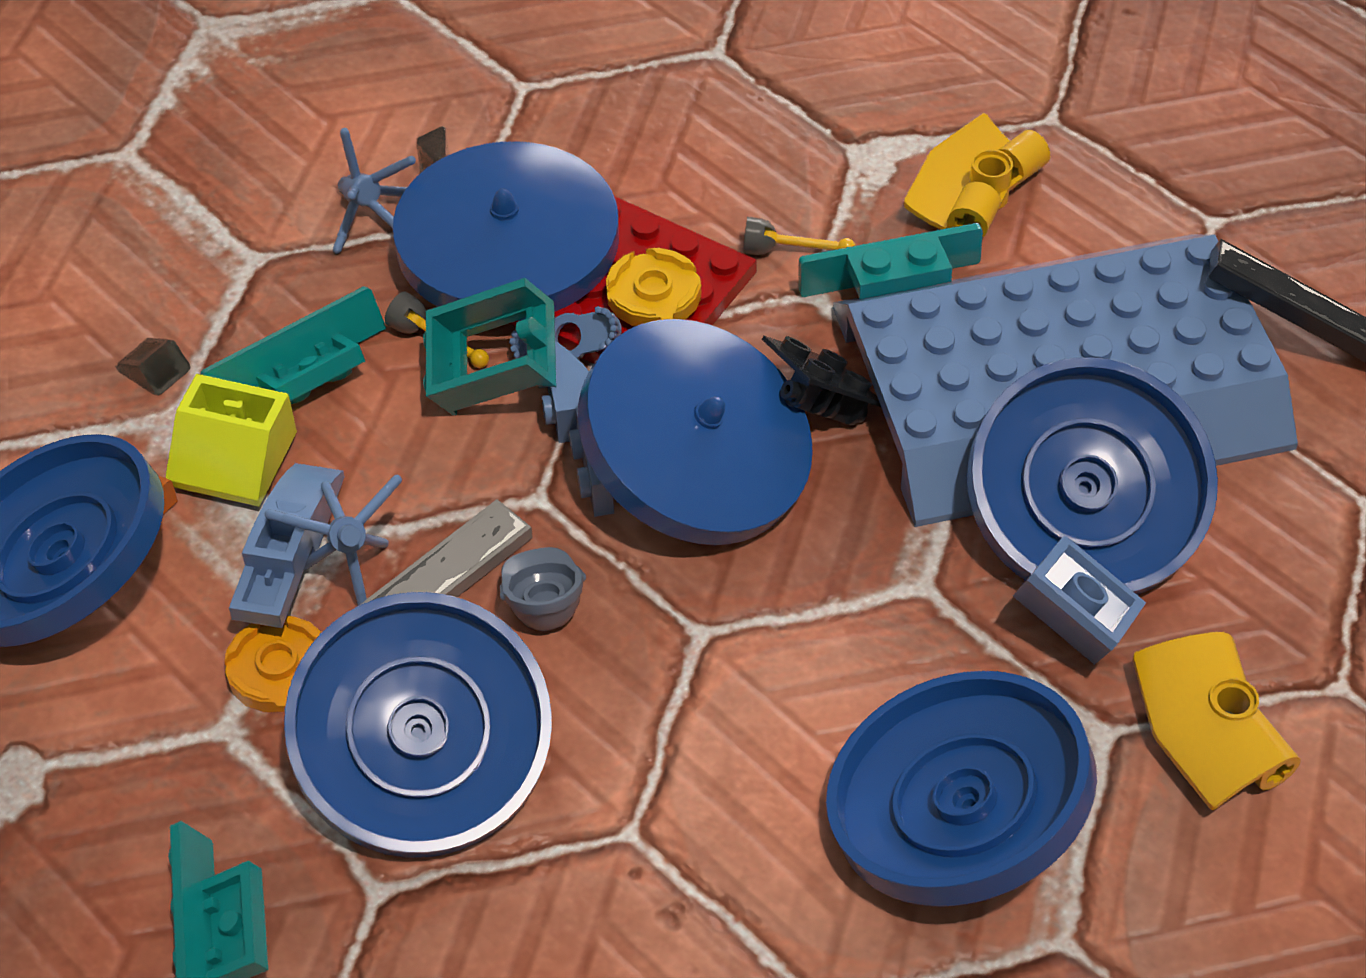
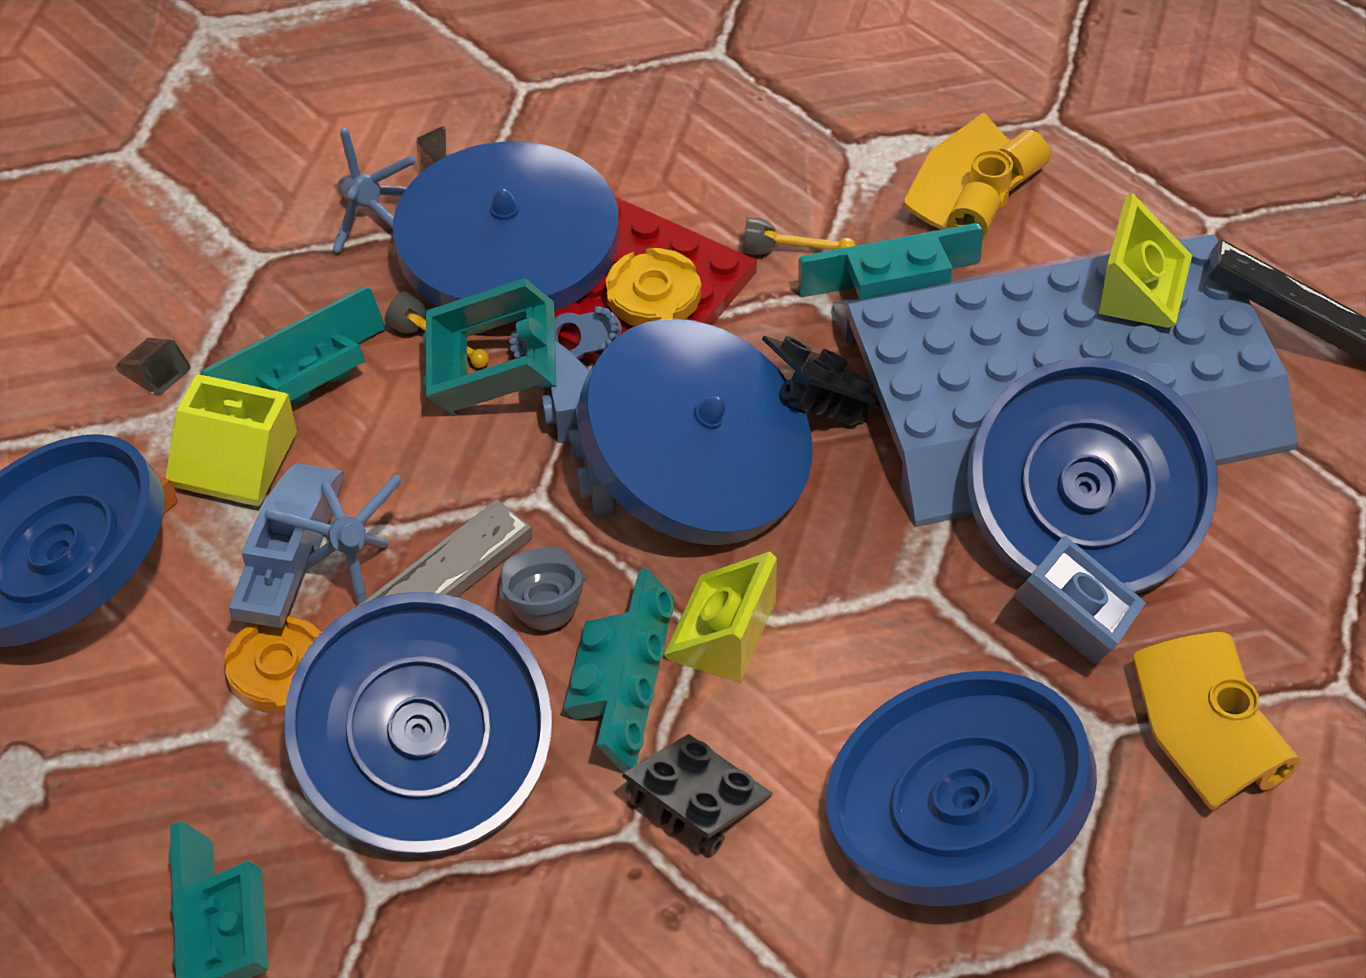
none -> teal bracket [563,568,674,772]
none -> black hinge [622,734,773,855]
none -> neon yellow slope [664,551,777,683]
none -> neon yellow slope [1099,194,1192,328]

